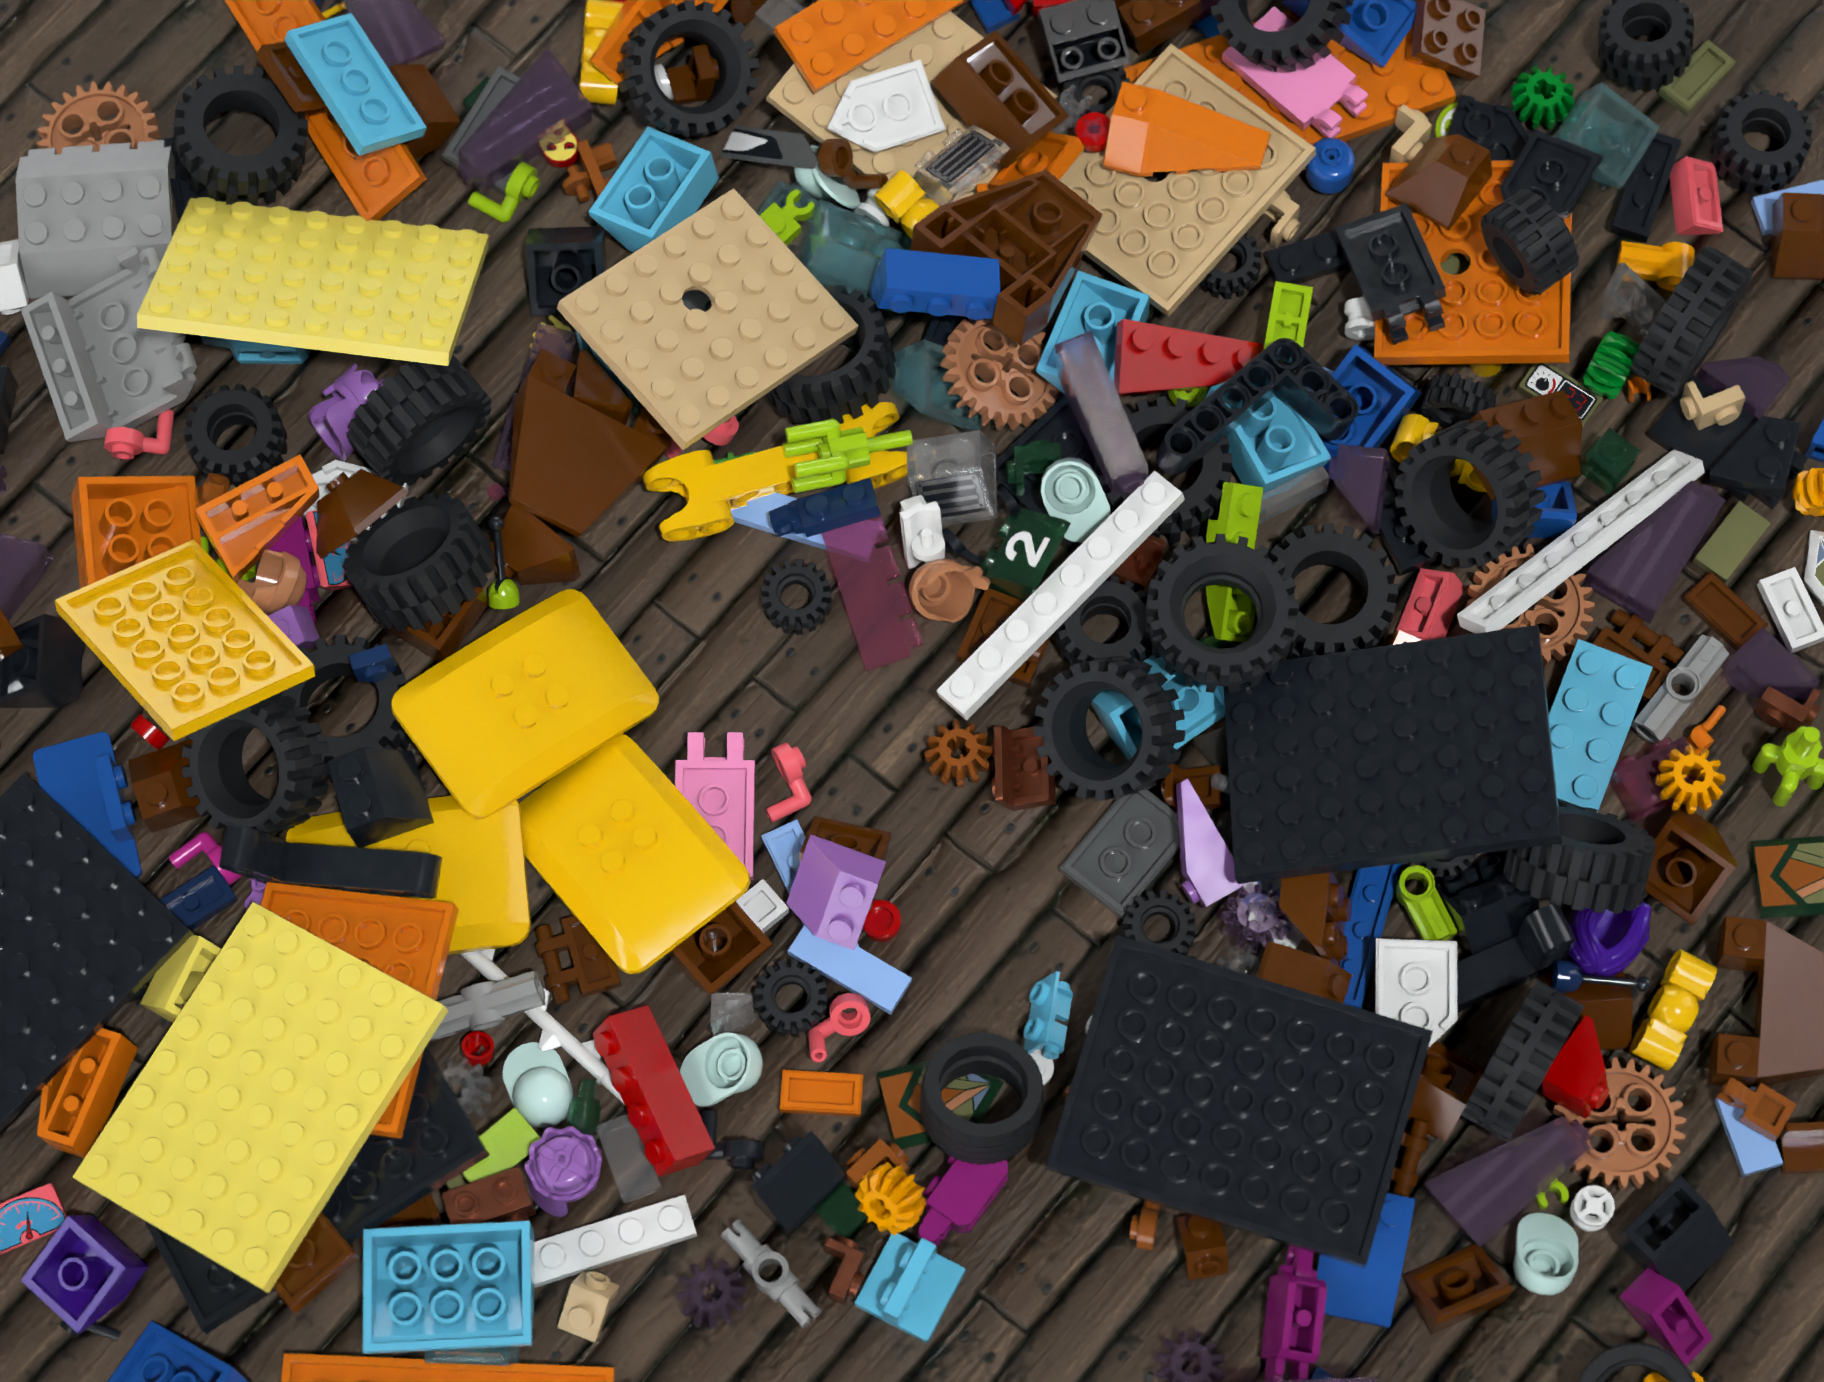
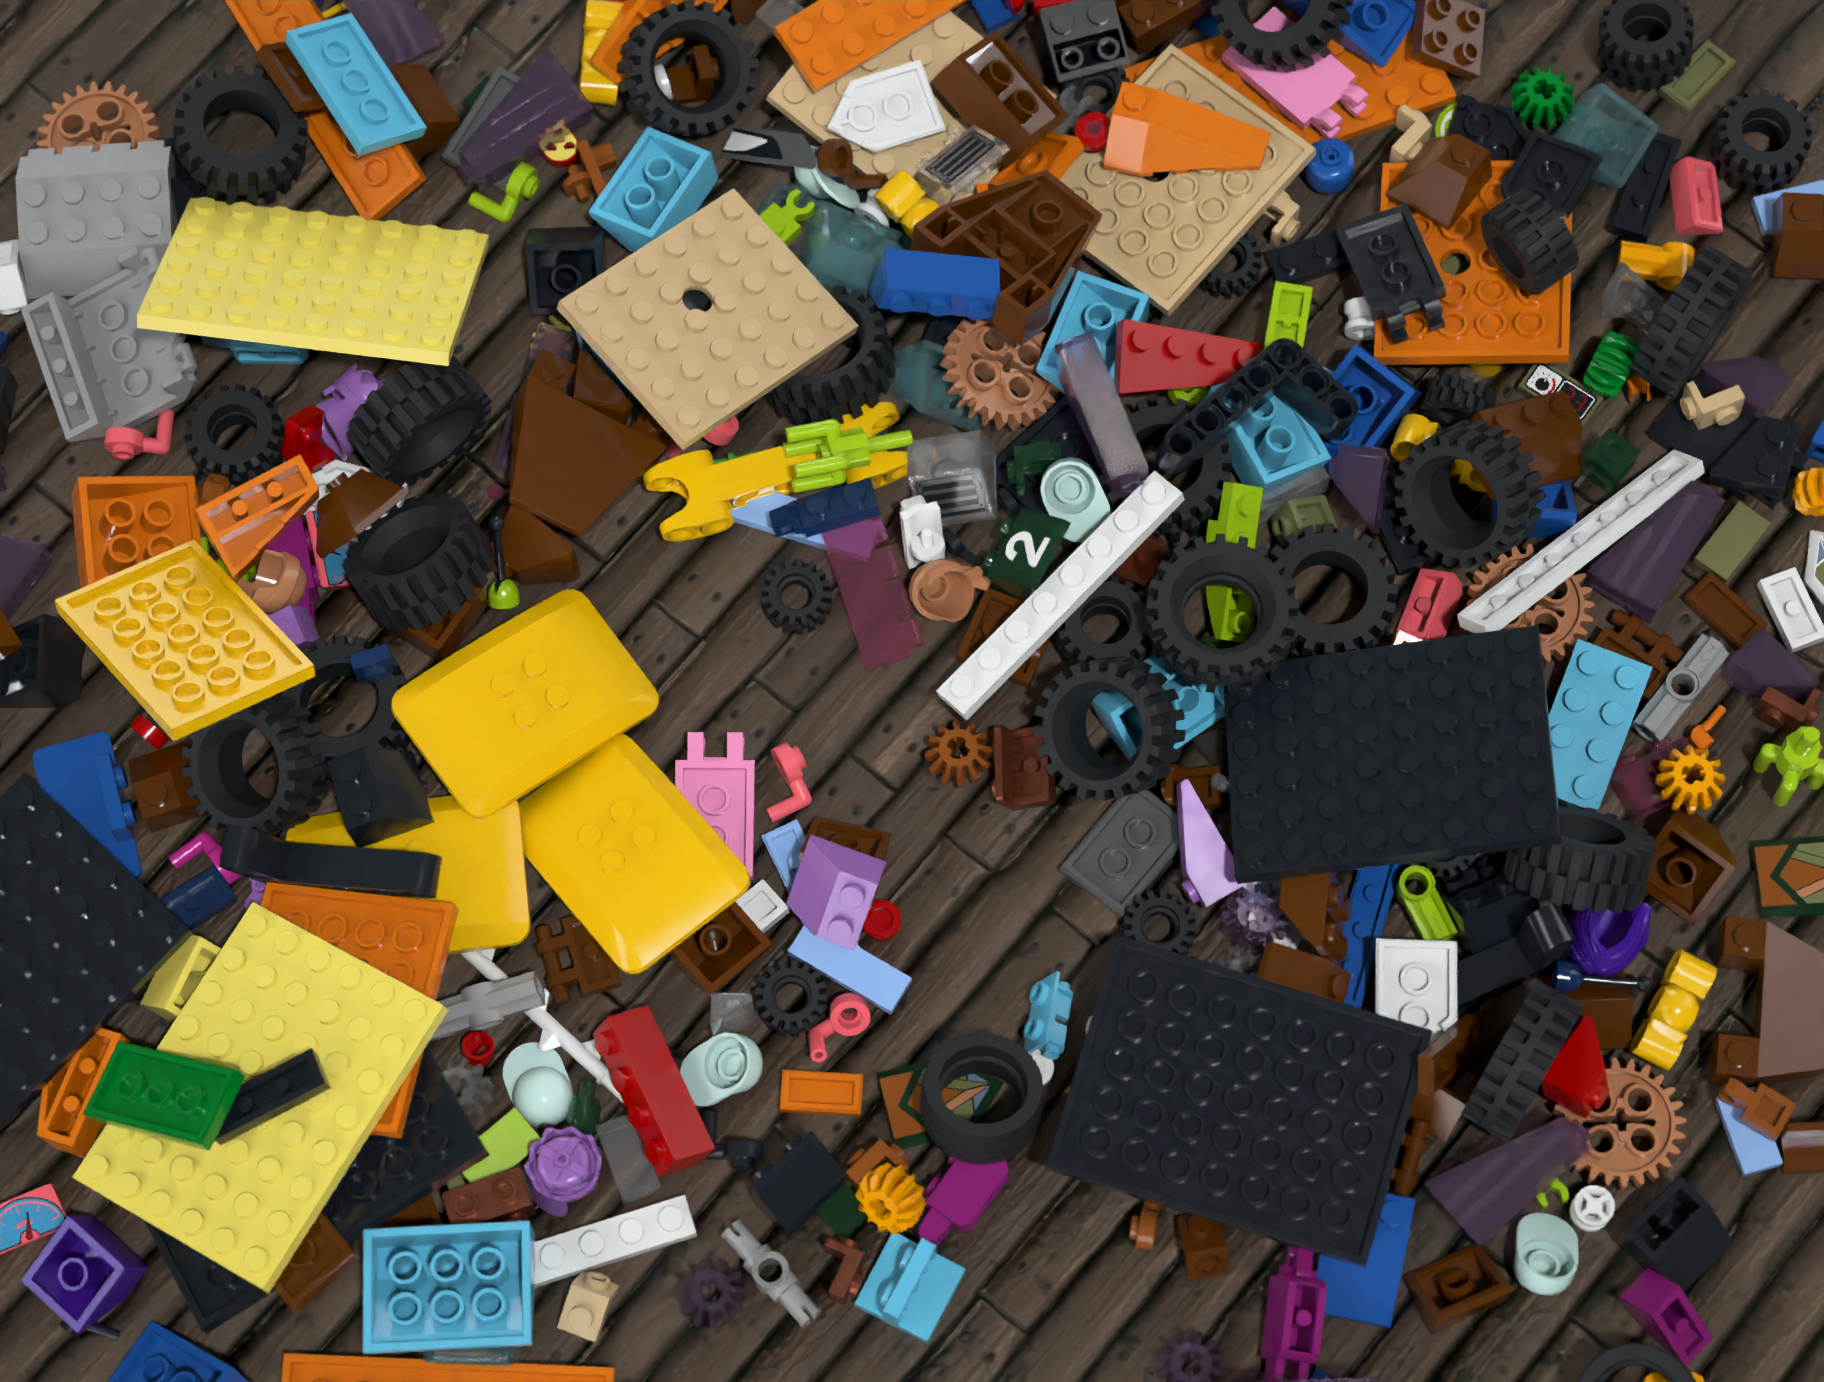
none -> green tile [83,1041,245,1151]
none -> black plate [215,1048,331,1145]
none -> red bracket [281,404,335,473]
none -> olive bracket [1270,495,1339,548]
none -> reddish brown tile [1417,1013,1482,1096]

